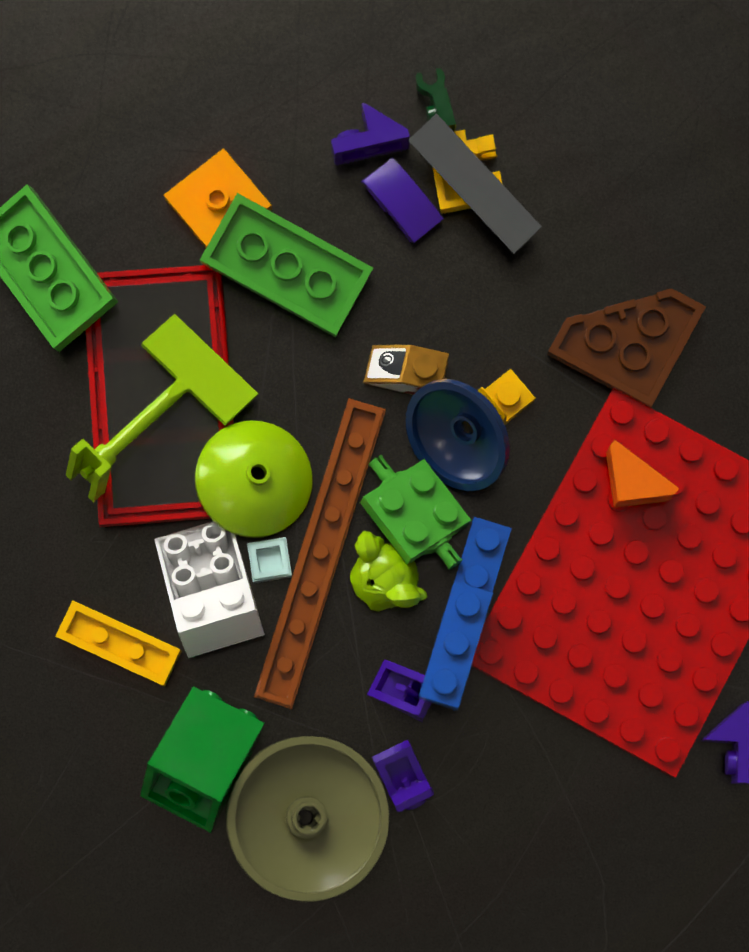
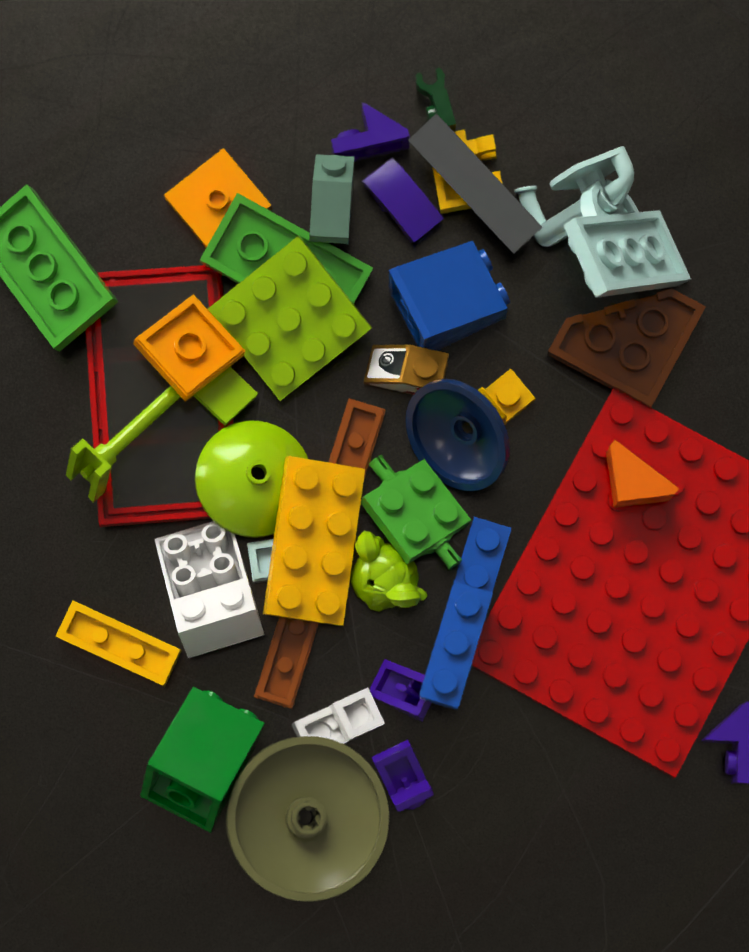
none -> light orange plate [133,294,245,402]
none -> lime plate [208,236,372,401]
none -> yellow plate [263,456,365,626]
none -> white slope [292,688,385,744]
none -> sand green slope [309,154,354,244]
none -> blue slope [389,241,510,351]
none -> light aqua plate [515,146,691,298]

